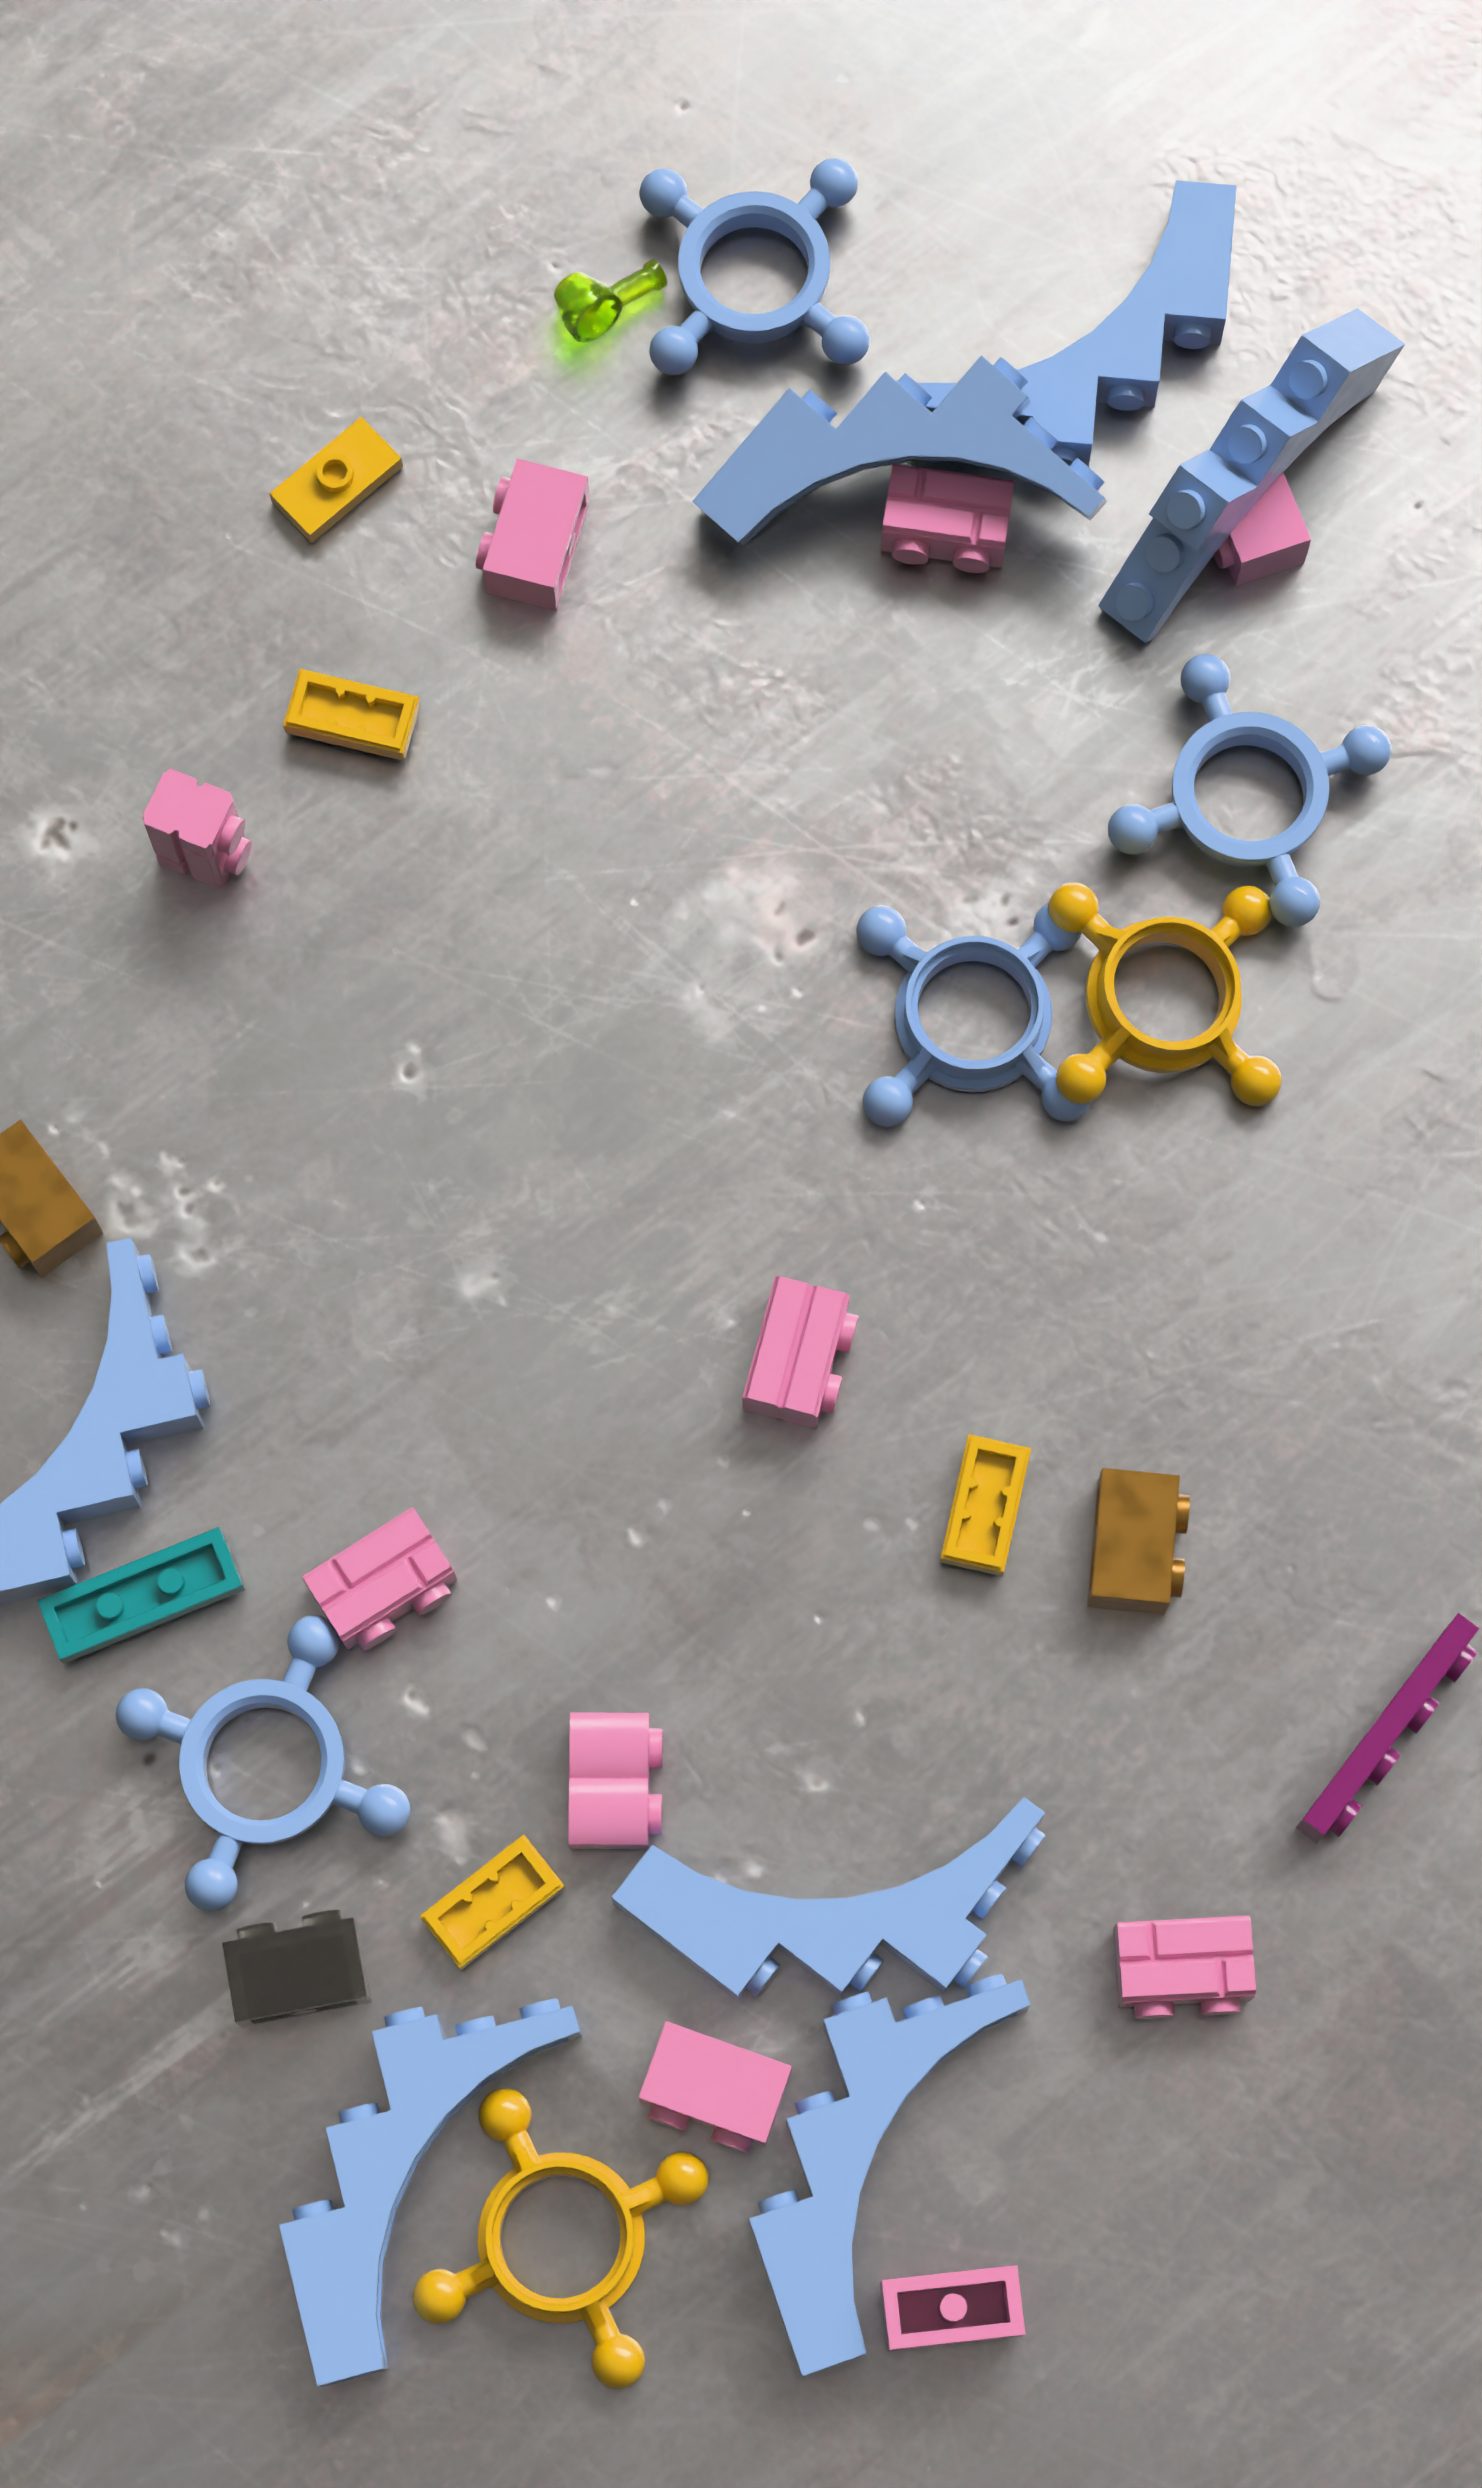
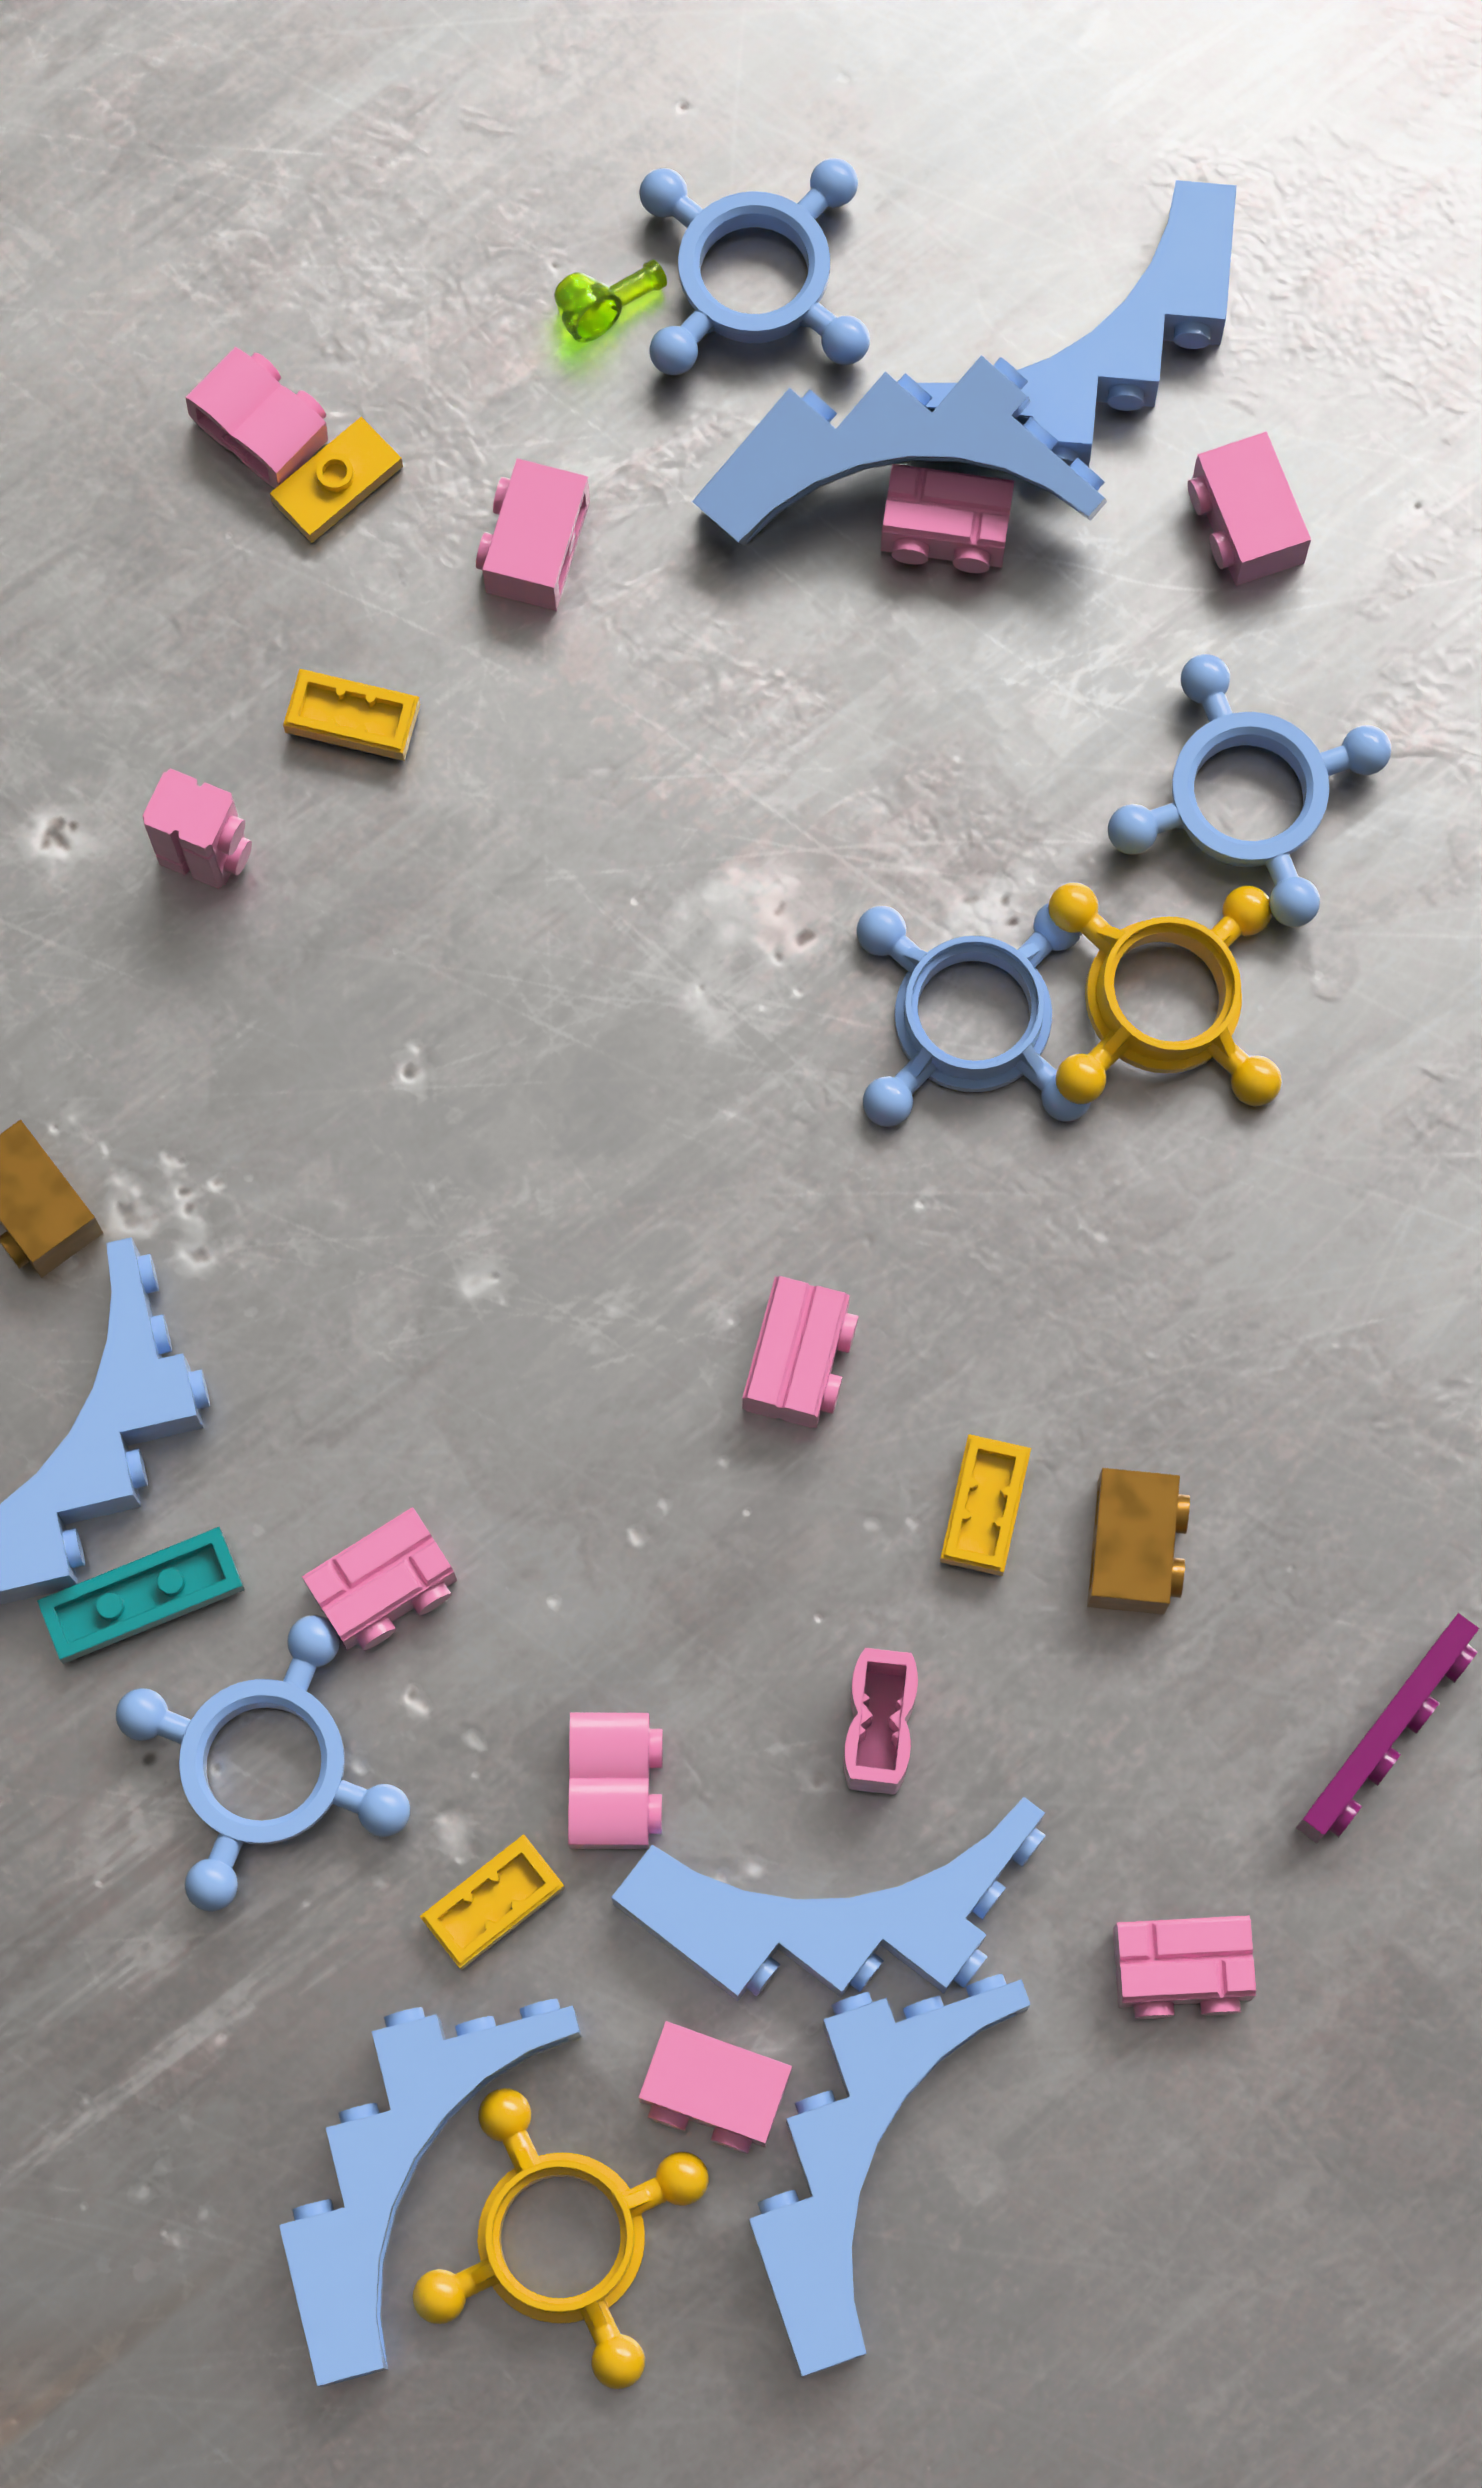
clear smoke brick [222,1910,372,2028] -> none
bright pink brick [880,2265,1026,2351] -> none
light blue arch [1098,308,1405,643] -> none
none -> bright pink brick [185,347,328,488]
none -> bright pink brick [843,1648,918,1795]

